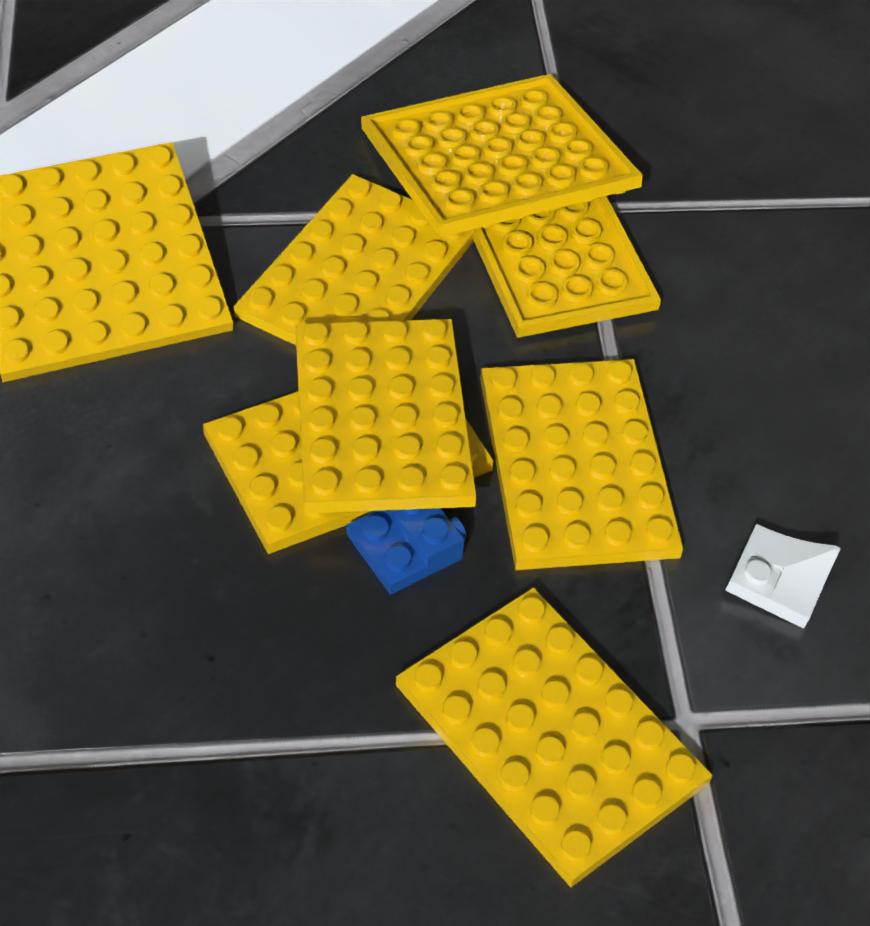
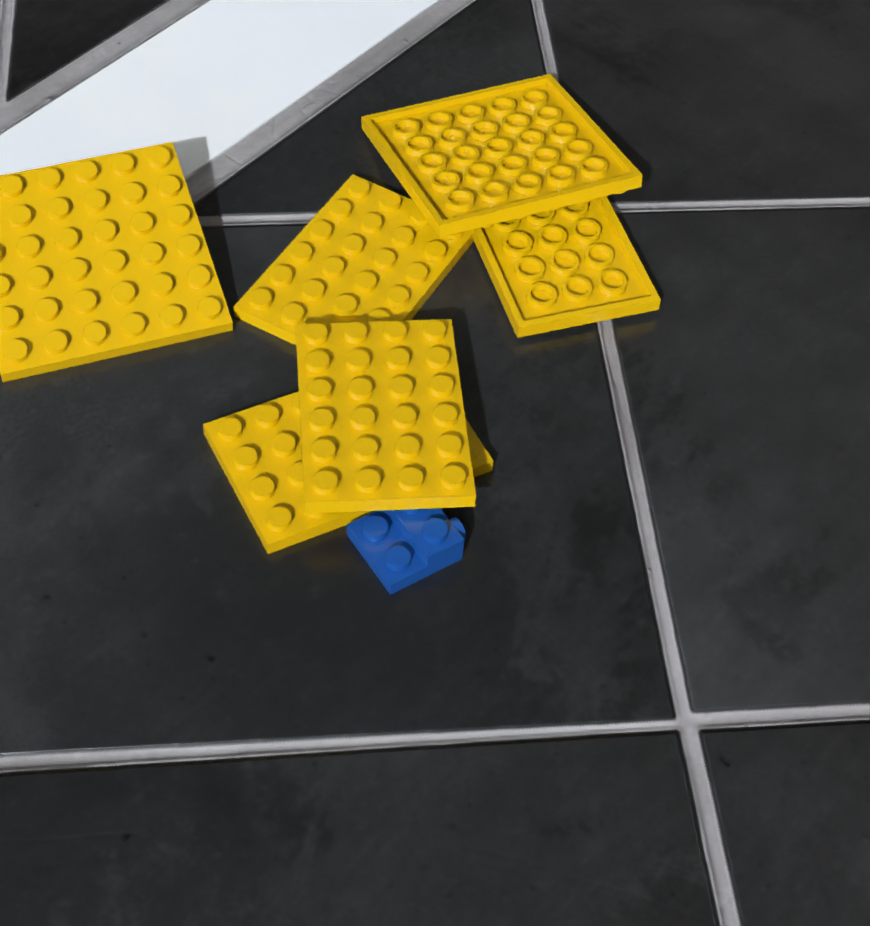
yellow plate [396,587,713,888] -> none
yellow plate [480,359,683,570] -> none
white plate [725,524,841,629] -> none

